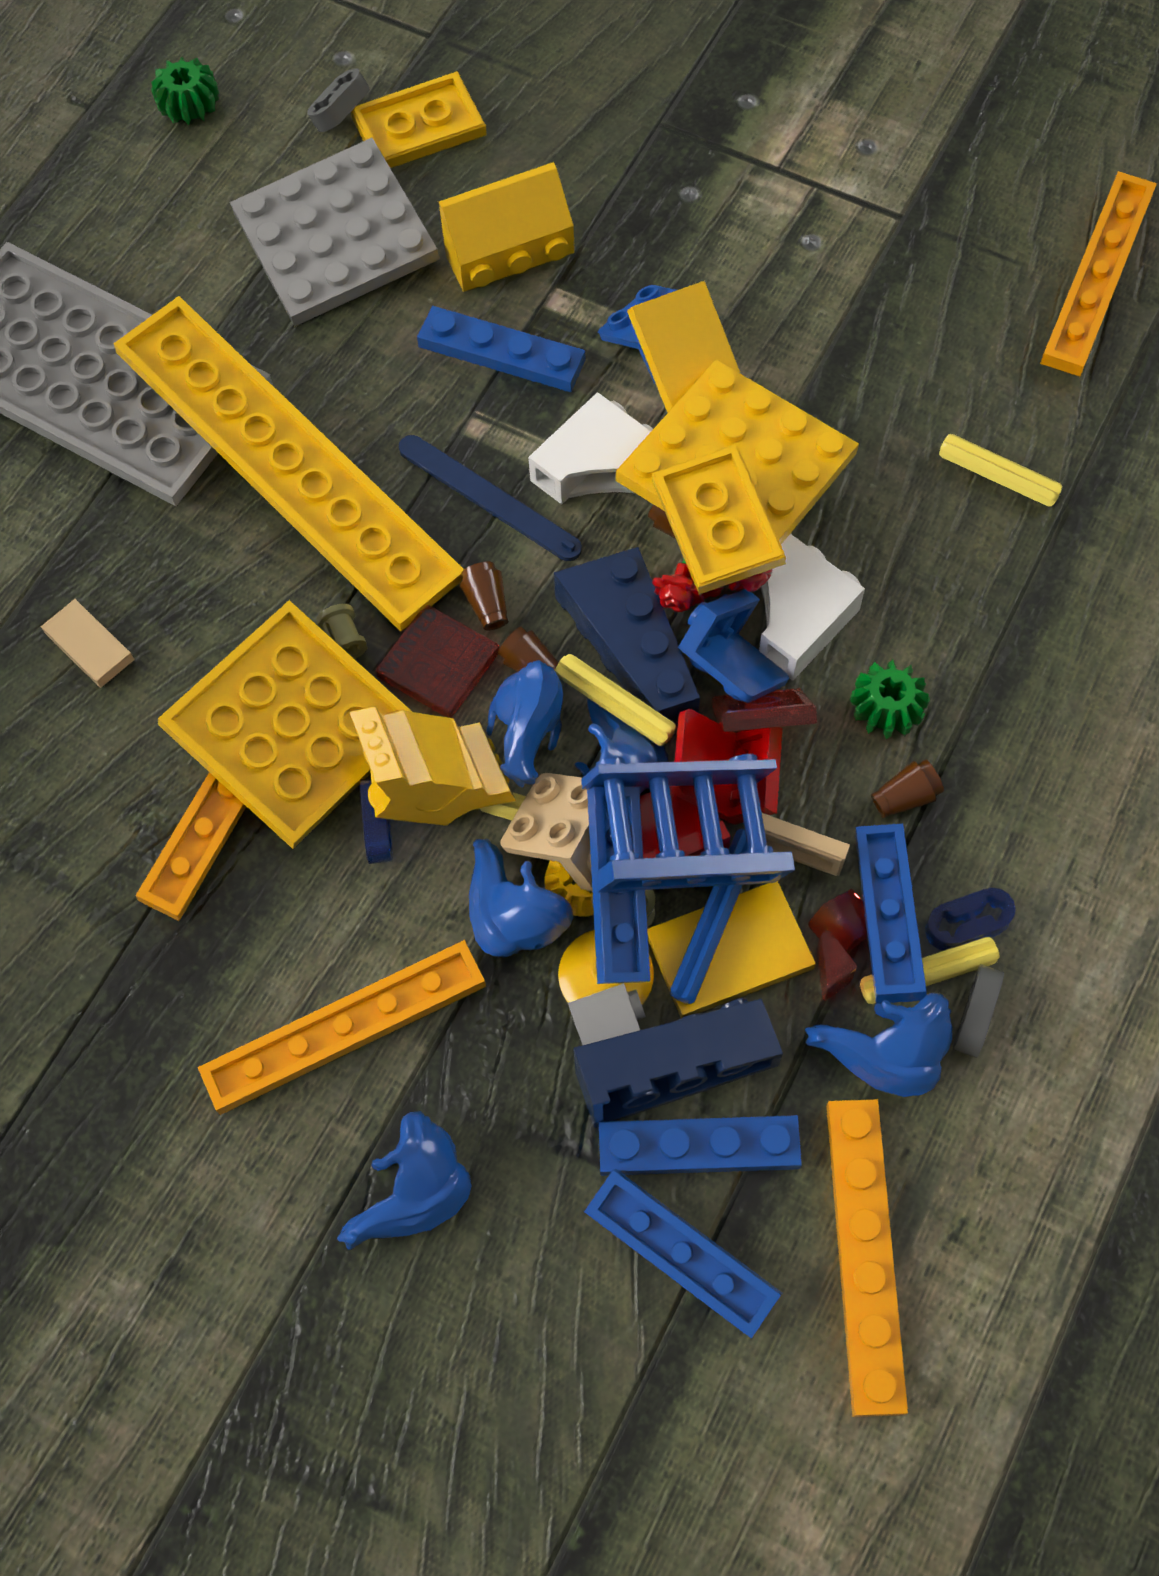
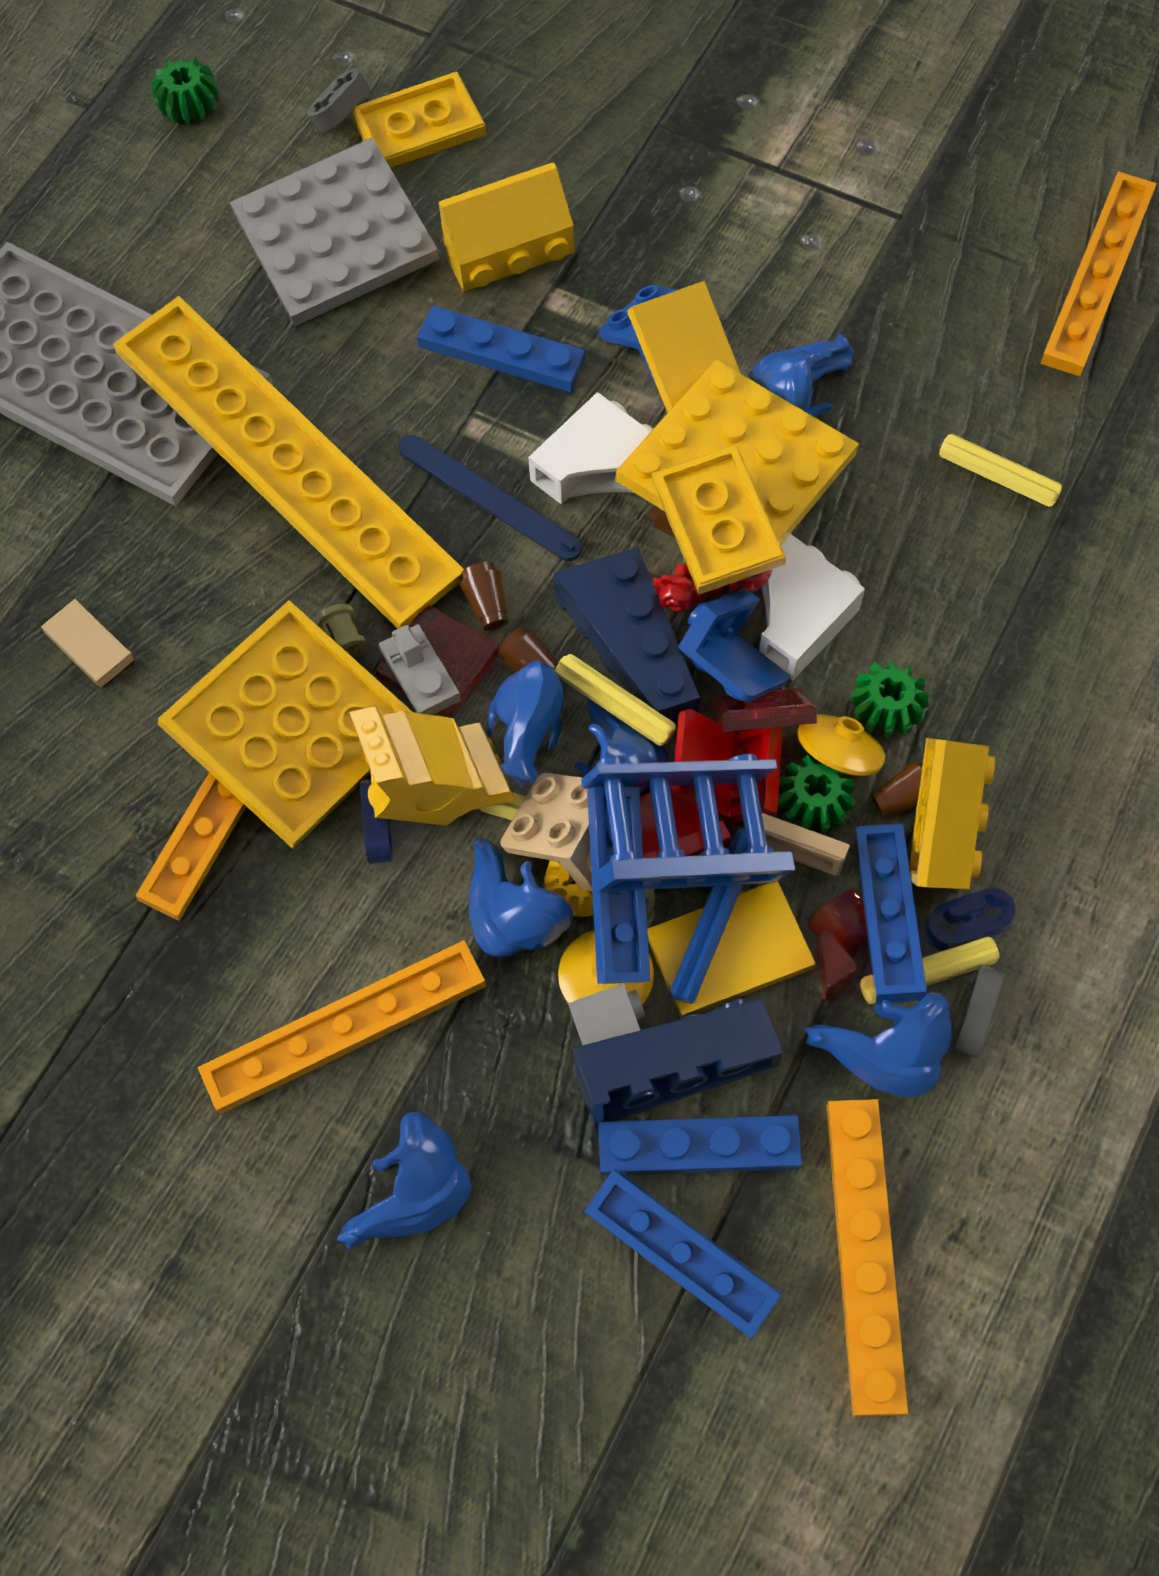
none -> light grey hinge [379,624,461,715]
none -> blue piece [748,334,855,417]
none -> green gear [778,754,855,835]
none -> yellow dish [797,714,885,776]
none -> yellow slope [909,738,995,889]

